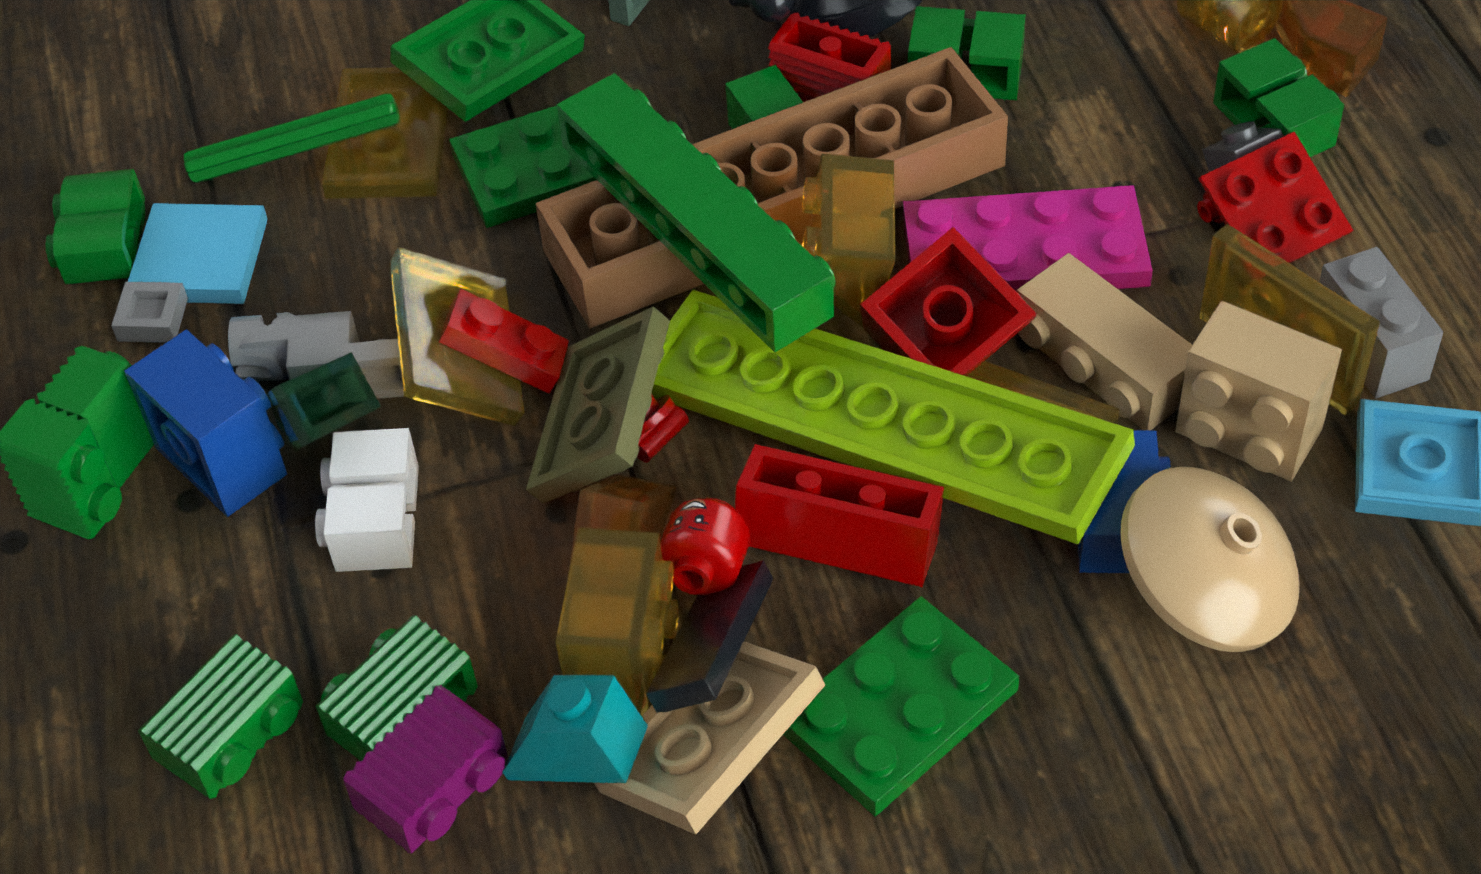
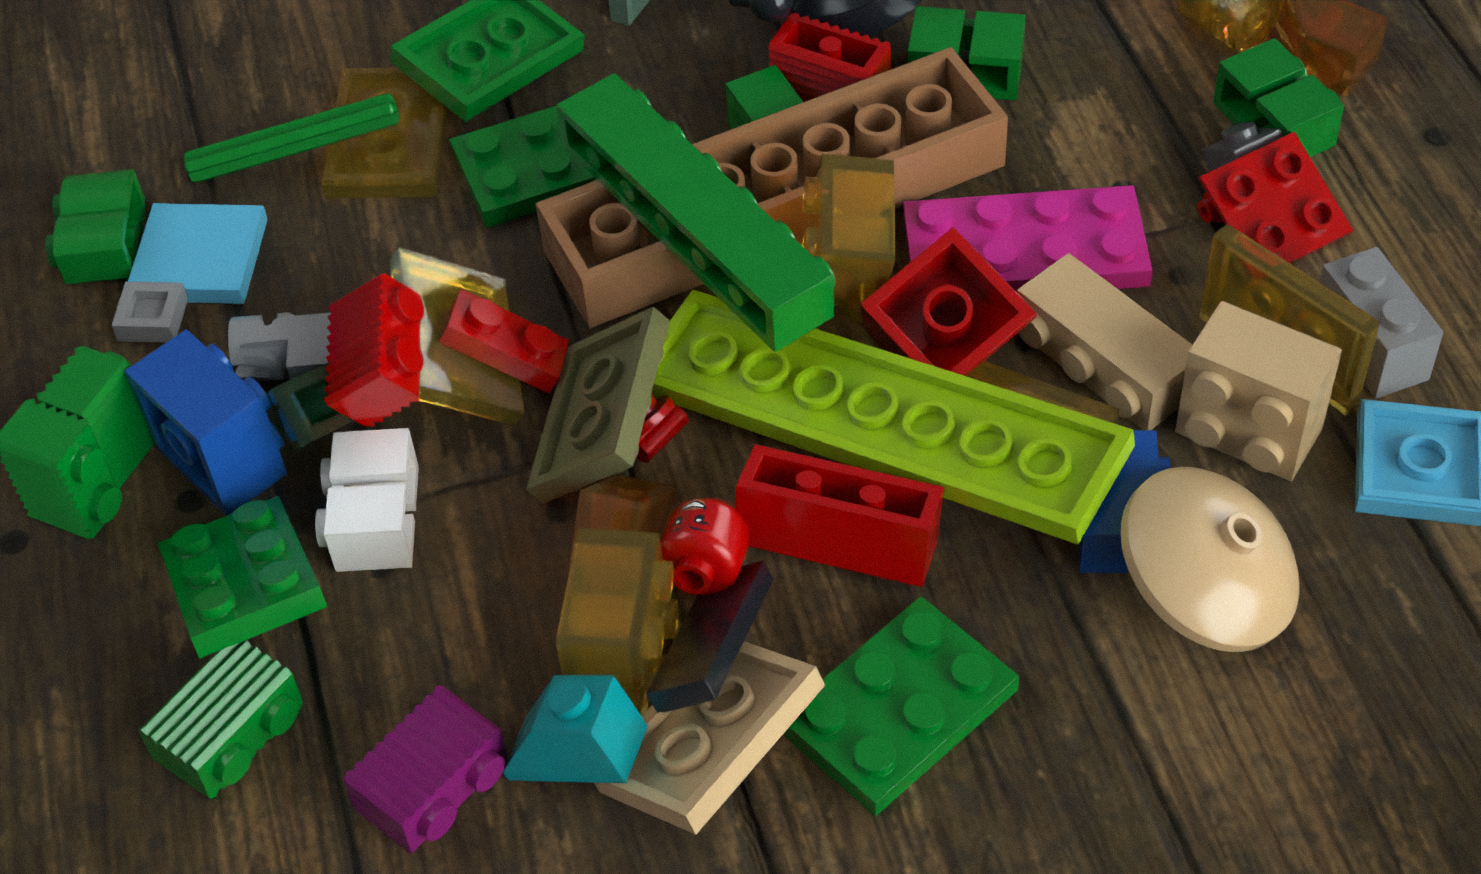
green brick [316,615,478,761] -> none
none -> green plate [158,496,328,659]
none -> red brick [324,273,425,427]

